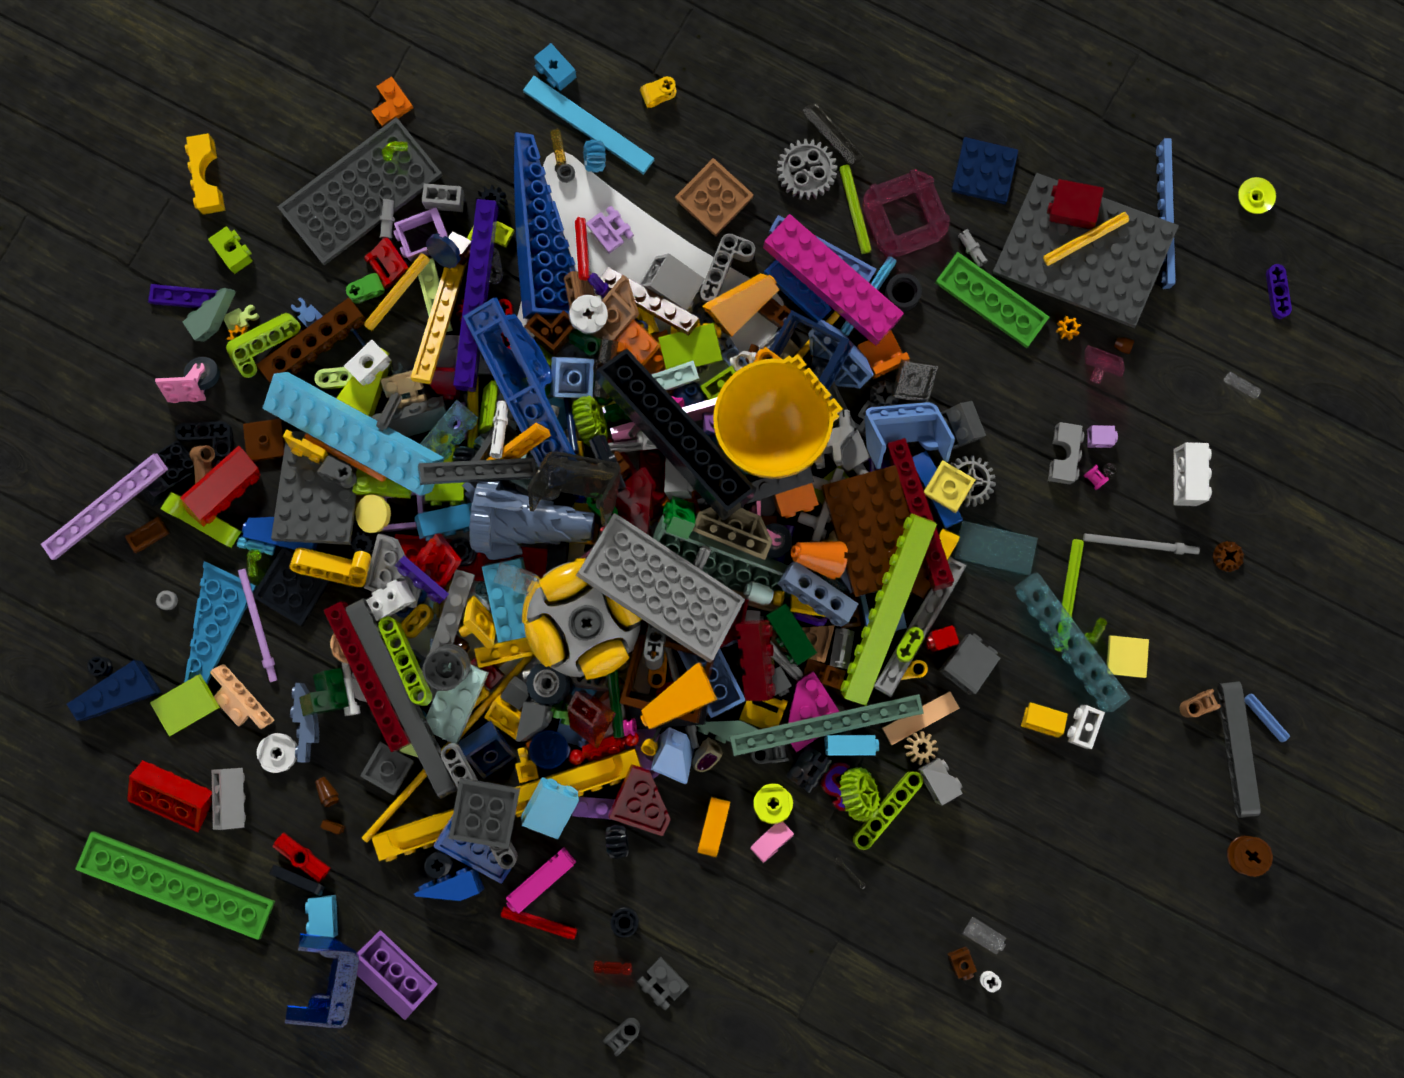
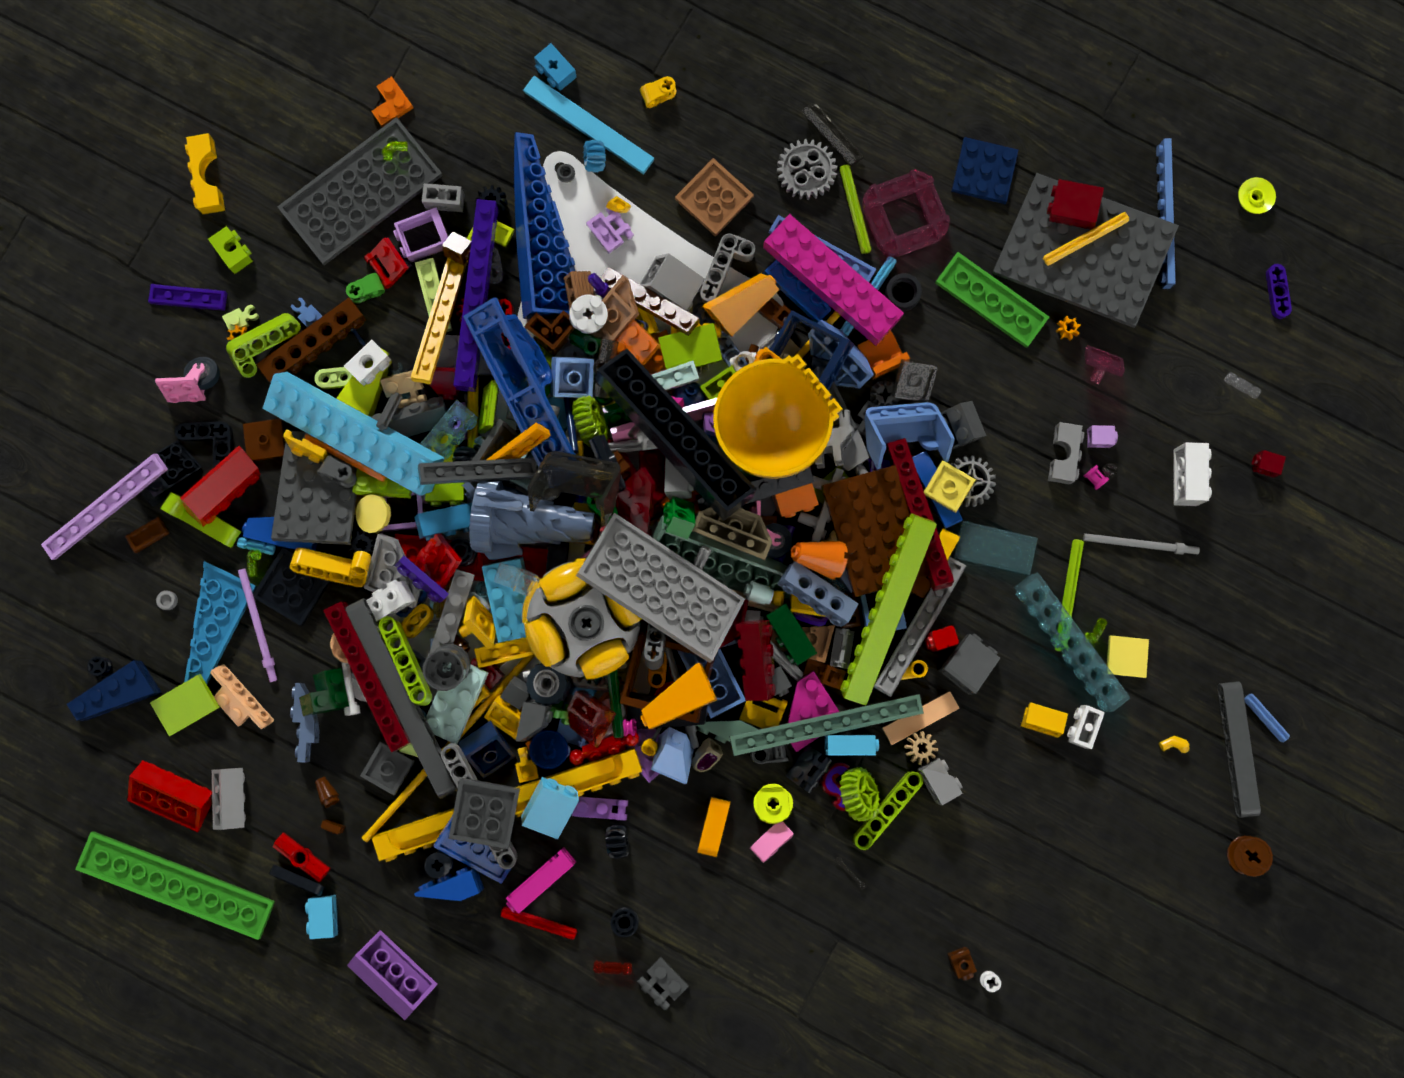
sand green slope [183,288,236,342] -> none
medium nougat piece [190,445,215,484] -> none
white plate [257,733,297,773] -> none
clear blue windscreen [285,934,359,1028] -> none
yellow axle [364,253,430,331] -> none
light grey pin [379,199,395,239] -> none
dark blue tile [426,233,461,268] -> none
white pin [490,401,509,459] -> none
clear yellow axle [550,129,566,166] -> none
red axle [575,217,590,281] -> none
dark grey piece [603,1018,640,1057] -> none
dark red plate [608,764,671,836] -> none
lime beam [896,627,924,663] -> none
light grey pin [958,229,988,267] -> none
clear hinge [962,917,1006,955] -> none
reddish brown hose [1114,337,1135,354] -> none
medium nougat piece [1180,689,1221,718] -> none
reddish brown gear [1213,541,1245,572] -> none
none -> yellow tile [606,196,631,213]
none -> yellow arm [1159,736,1190,753]
none -> dark red brick [1252,450,1286,478]

